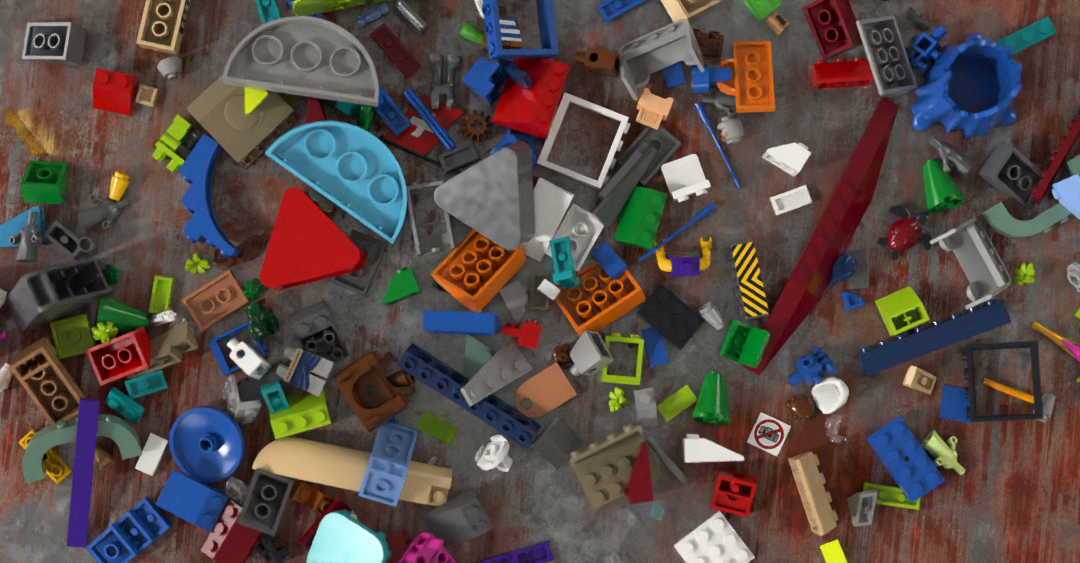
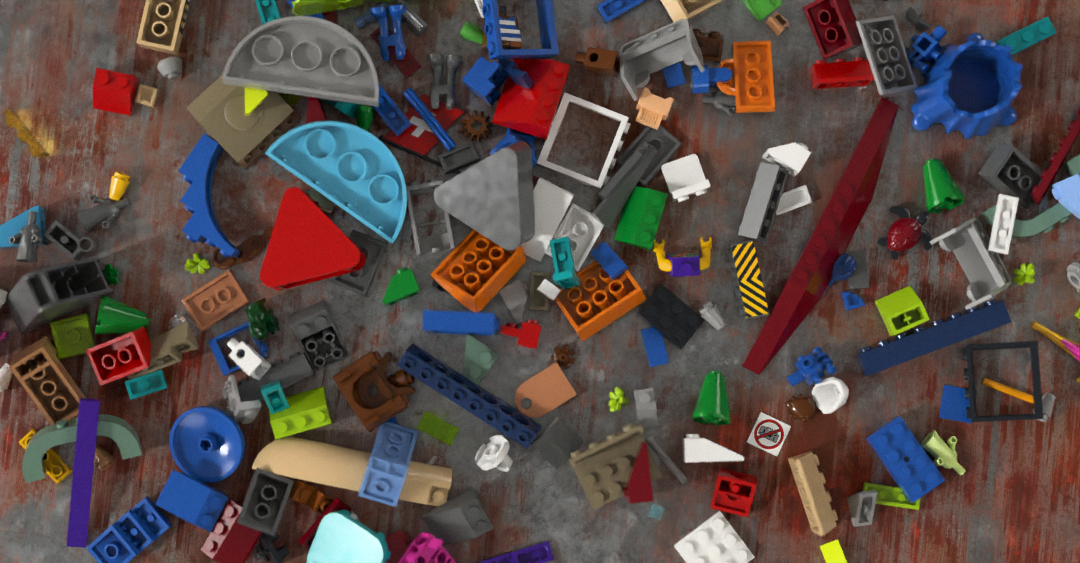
green slope [20,161,68,204] -> none
dark grey slope [22,22,87,66] -> none
lime plant [91,321,118,344] -> none
teal plate [104,387,145,425] -> none
white tile [135,433,169,476] -> none
lime tile [148,275,175,314] -> none
white axle [150,310,177,326] -> none
lime hips [152,114,203,174] -> none
clear bracket [225,476,249,504] -> none
green plant [243,278,265,300] -> none
hips [276,347,335,397] -> none
light grey wing [460,337,532,406] -> none
light grey torso [570,330,614,376] -> none
lime window [601,332,644,385] -> none
blue piece [639,203,716,262] -> none
lime tile [656,384,698,422] -> none
blue piece [694,101,742,189] -> none
light grey head [717,116,744,145] -> none
green bracket [719,319,770,368] -> none
clear bracket [825,414,848,444] -> none
tan slope [903,366,937,395] -> none
dark grey piece [928,136,972,176] -> none
none -> blue piece [370,5,406,61]
none -> brick [738,162,789,244]
none -> white tile [988,194,1019,255]

